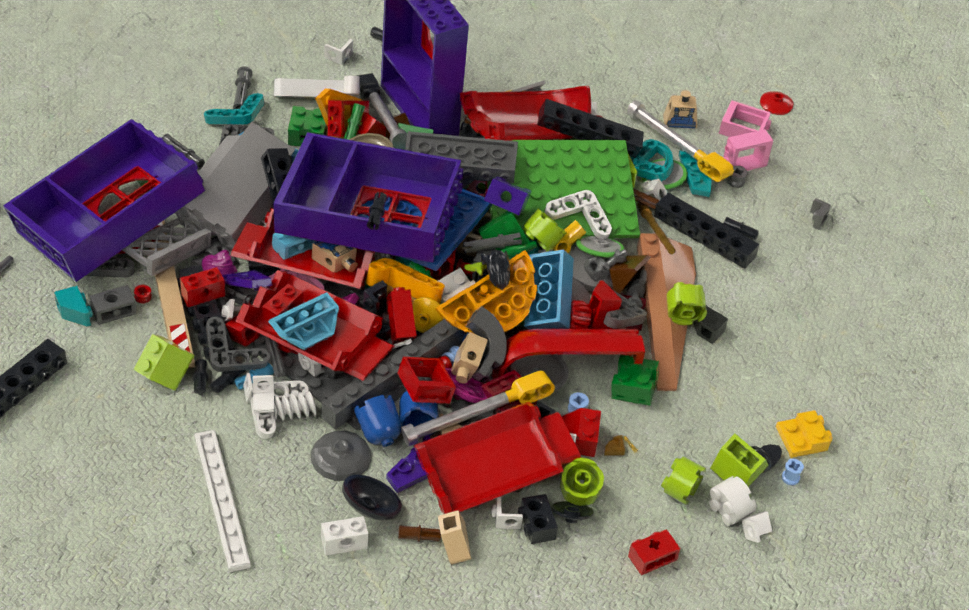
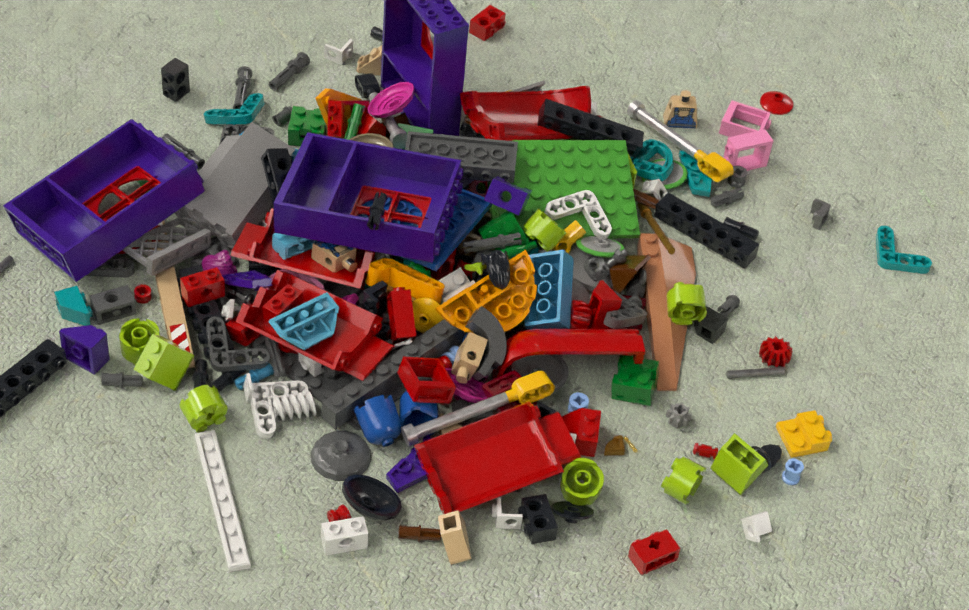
white bracket [253,375,274,413] -> none
white beam [274,76,360,99] -> none
white brick [709,476,756,526] -> none
none -> dark purple slope [59,325,110,375]
none -> dark grey axle [101,372,143,388]
none -> lime brick [119,318,160,365]
none -> black brick [161,58,190,102]
none -> lime brick [179,385,228,433]
none -> dark grey pin [268,52,310,91]
none -> dark grey pin [272,106,292,126]
none -> red wheel [327,504,352,522]
none -> tan slope [356,45,382,76]
none -> dark pink hat [367,82,415,118]
none -> red brick [469,5,506,41]
none -> light grey gear [666,403,692,428]
none -> red piece [693,443,718,459]
none -> dark grey axle [710,187,744,207]
none -> dark grey pin [717,295,740,317]
none -> flat silver bar [726,367,785,378]
none -> red gear [759,336,793,367]
none -> teal beam [876,226,932,274]

